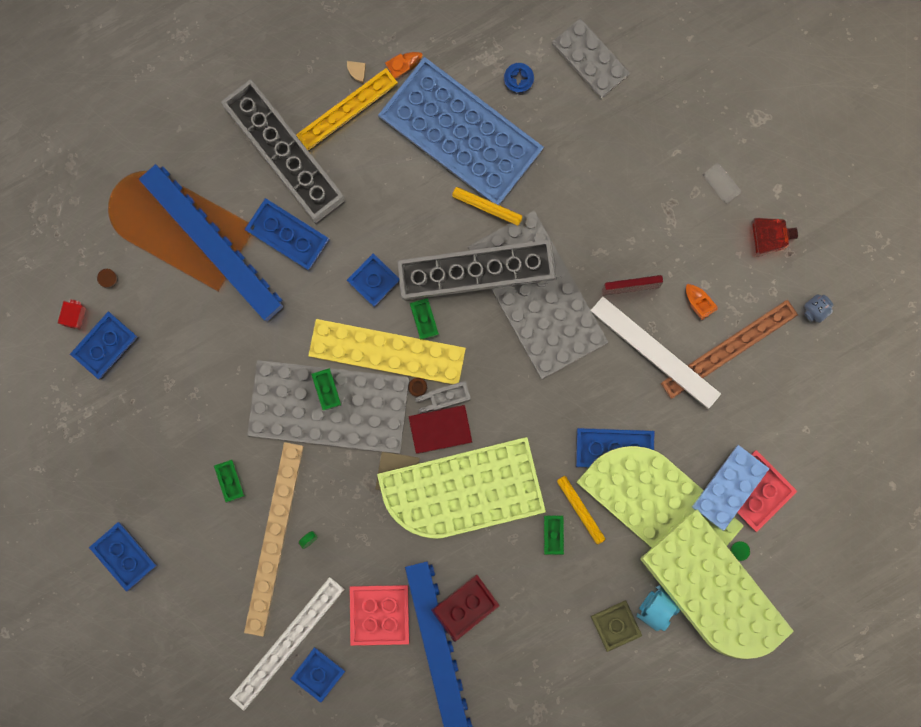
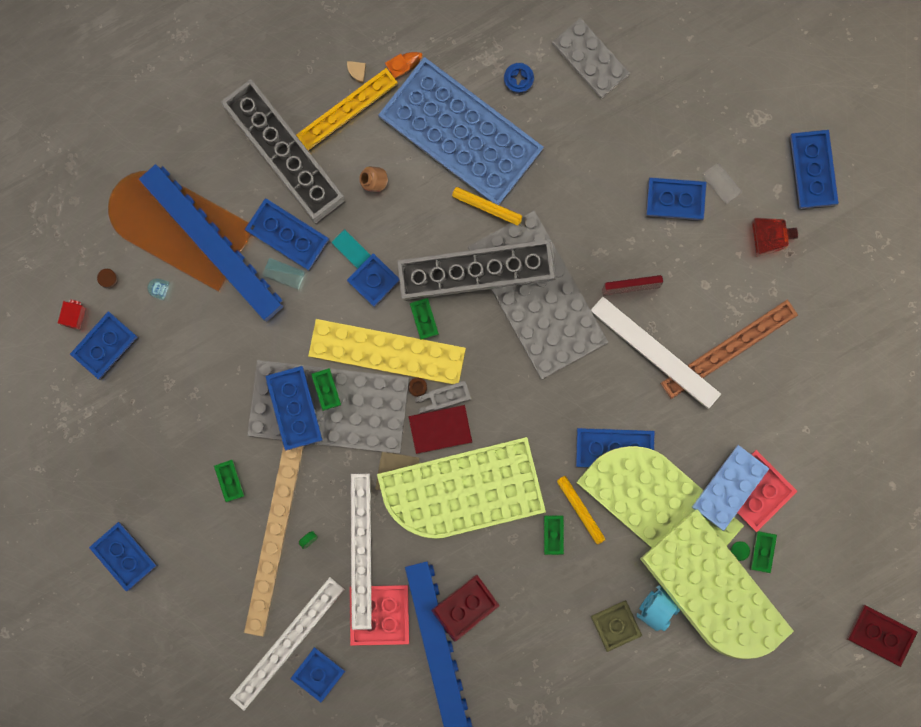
orange plate [686,284,717,320] -> none
sand blue head [804,294,834,323] -> none
none -> clear light blue tile [147,278,170,301]
none -> clear light blue tile [262,258,305,290]
none -> blue plate [265,366,323,451]
none -> teal tile [331,229,371,269]
none -> white tile [351,474,372,630]
none -> medium nougat head [359,166,388,192]
none -> blue plate [646,177,706,220]
none -> green plate [750,531,777,573]
none -> blue plate [790,130,839,209]
none -> dark red tile [847,605,918,667]

